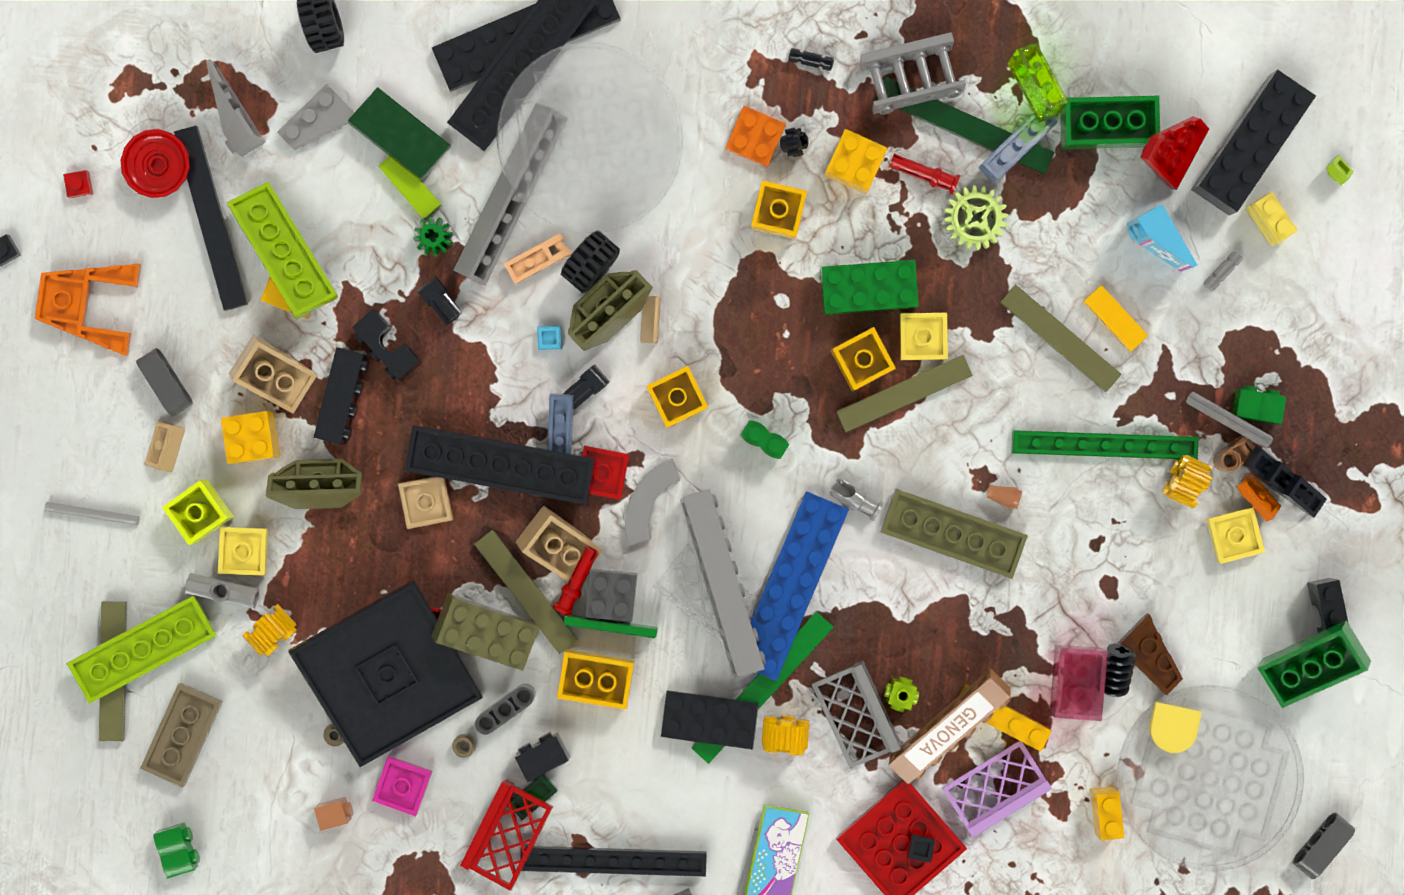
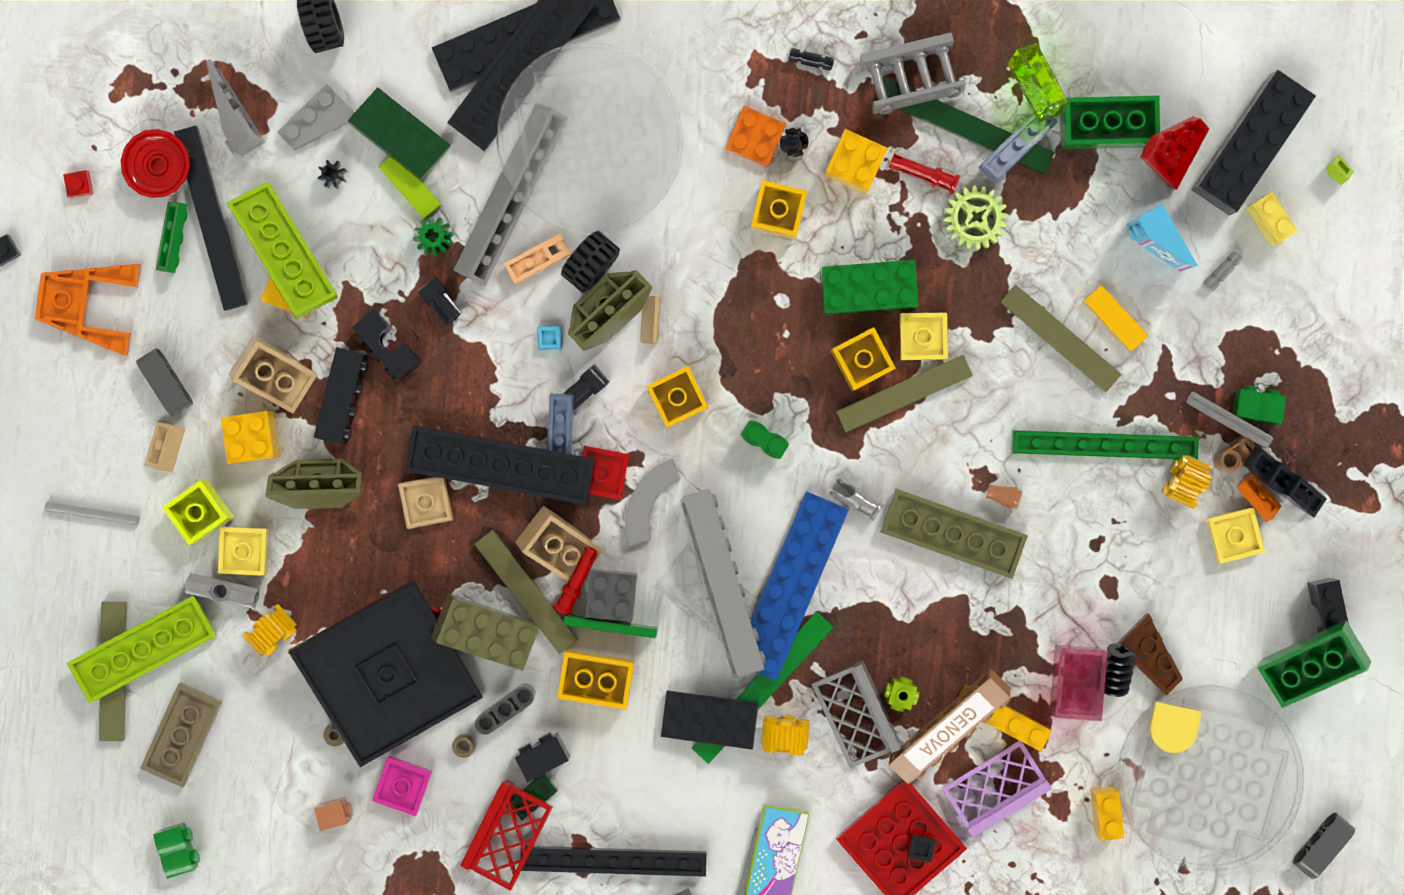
none -> green plate [156,202,188,273]
none -> black gear [317,160,348,189]

